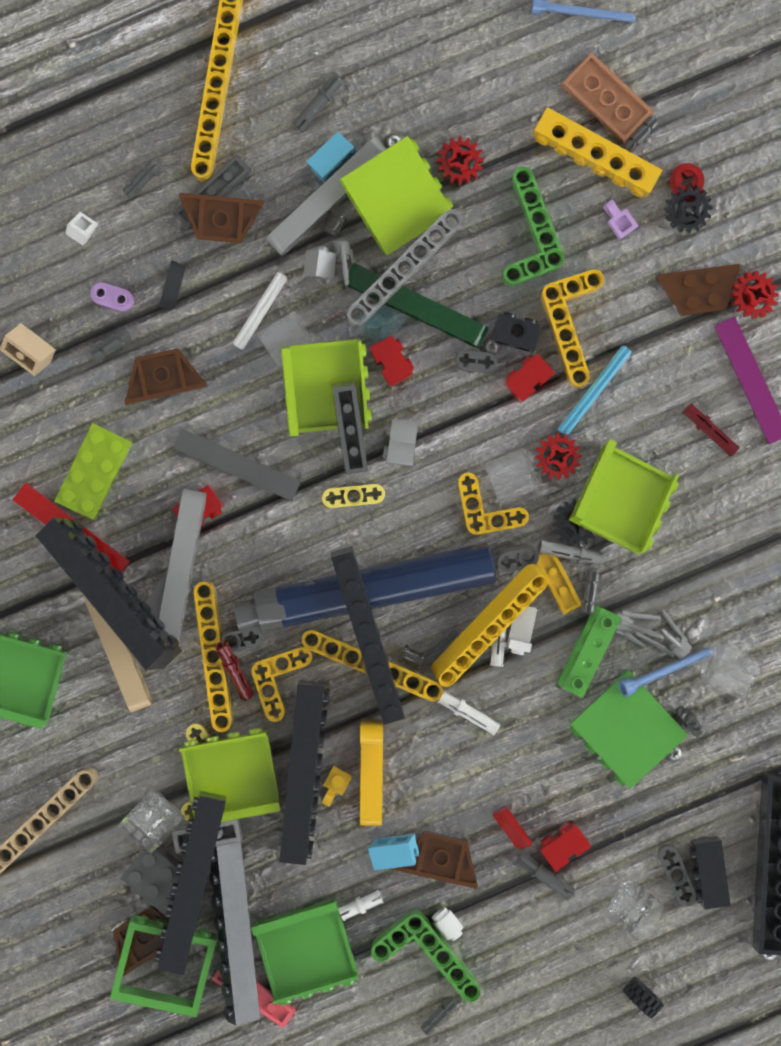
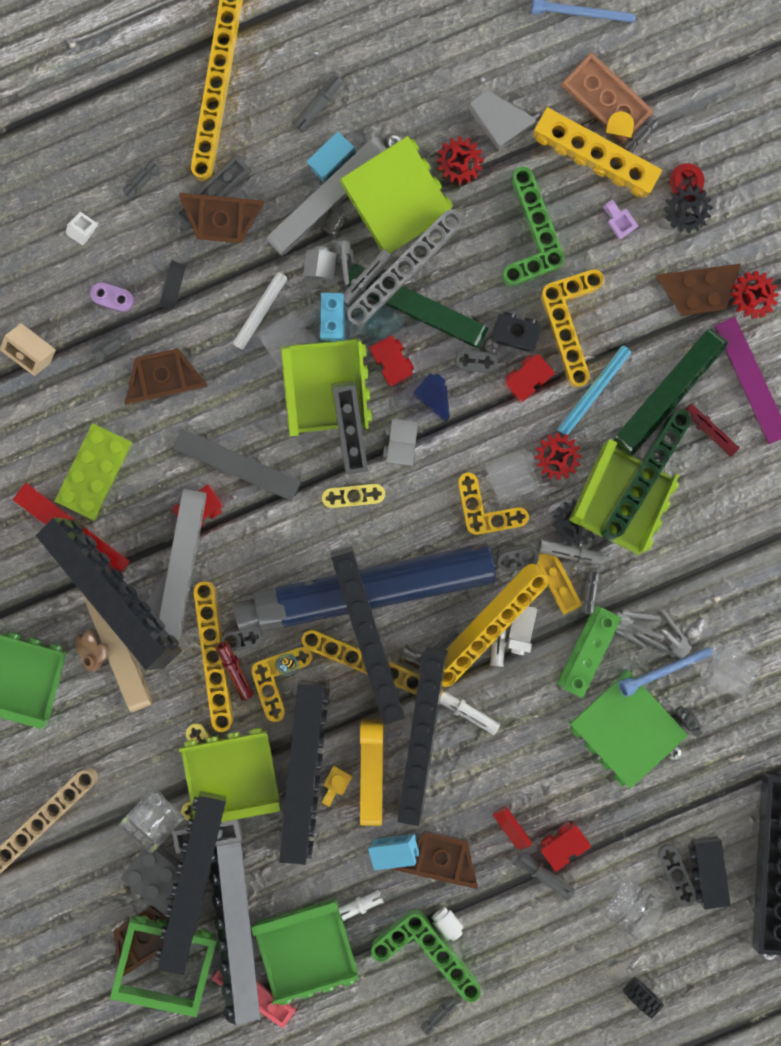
none -> medium nougat plate [75,629,108,672]
none -> tile [276,653,299,676]
none -> medium azure panel [320,293,345,342]
none -> light grey pin [343,249,393,308]
none -> black brick [397,647,448,826]
none -> clear blue slope [413,373,450,422]
none -> light grey slope [469,91,536,152]
none -> dark green beam [600,410,691,541]
none -> yellow piece [606,111,634,138]
none -> dark green beam [613,328,728,456]

